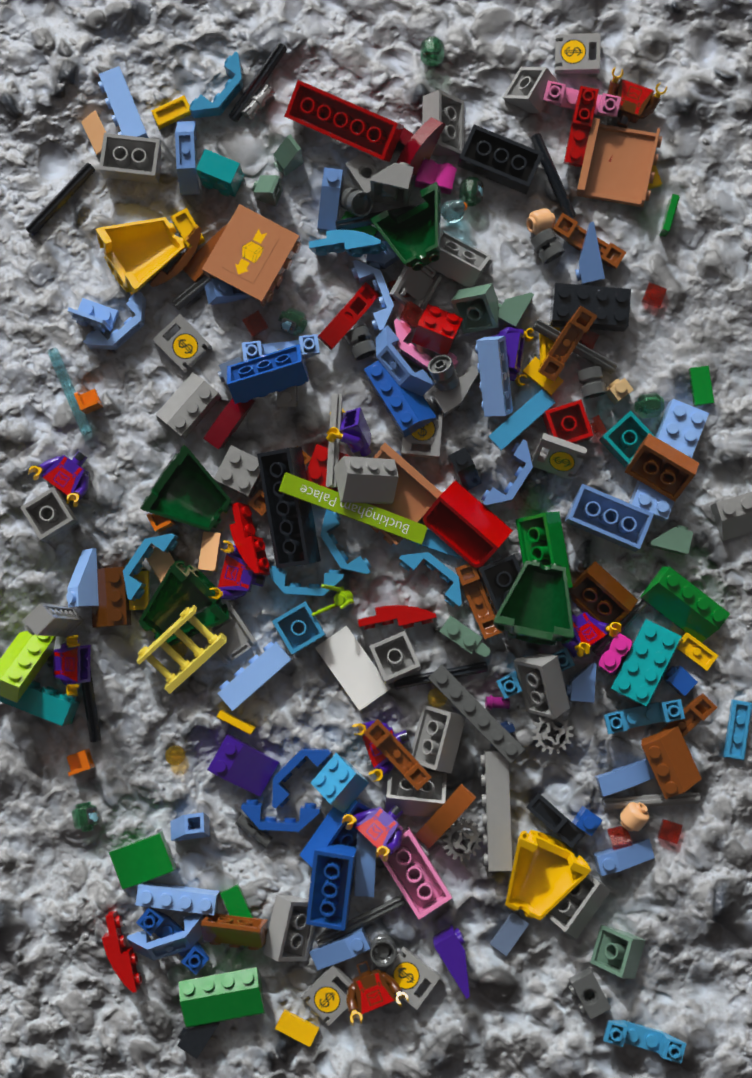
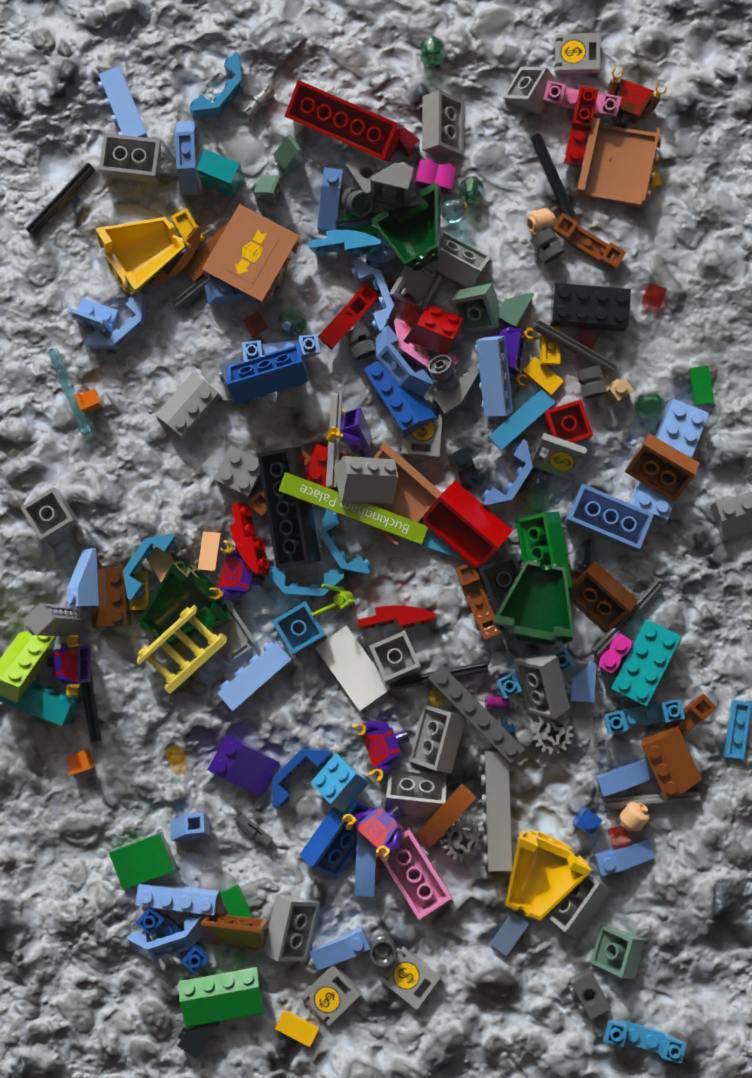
torso [28,451,89,507] -> none
clear green head [72,802,99,832] -> none
light nougat slope [81,111,106,155] -> none
red slope [102,911,142,993] -> none
dark green cone [140,445,232,531] -> none
orange panel [146,513,175,533] -> none
yellow tile [151,95,191,129] -> none
light grey container [153,314,212,373] -> none
dark red slope [203,398,255,450] -> none
yellow tile [217,710,256,735] -> none
black axle [229,43,287,122] -> none
blue slope [241,799,321,832] -> none
blue slope [306,844,357,931] -> none
dark grey axle [315,895,406,947] -> none
torso [346,961,409,1026] -> none
dark orange slope [363,719,432,791] -> none
dark red slope [396,117,445,176] -> none
dark azure slope [399,552,462,608] -> none
dark purple slope [432,925,470,999] -> none
sand green hinge [439,615,491,657] -> none
black brick [458,124,544,195] -> none
black slope [526,793,586,849] -> none
dark orange slope [538,306,597,382] -> none
torso [562,610,622,658] -> none
medium blue slope [575,222,605,285] -> none
clear red plate [589,415,607,438] -> none
teal brick [599,411,654,467] -> none
green slope [640,566,730,643] -> none
sand green slope [647,525,693,555] -> none
clear red tile [657,819,683,844] -> none
green tile [659,194,680,237] -> none
blue brick [663,666,698,696] -> none
yellow plate [677,632,719,671] -> none

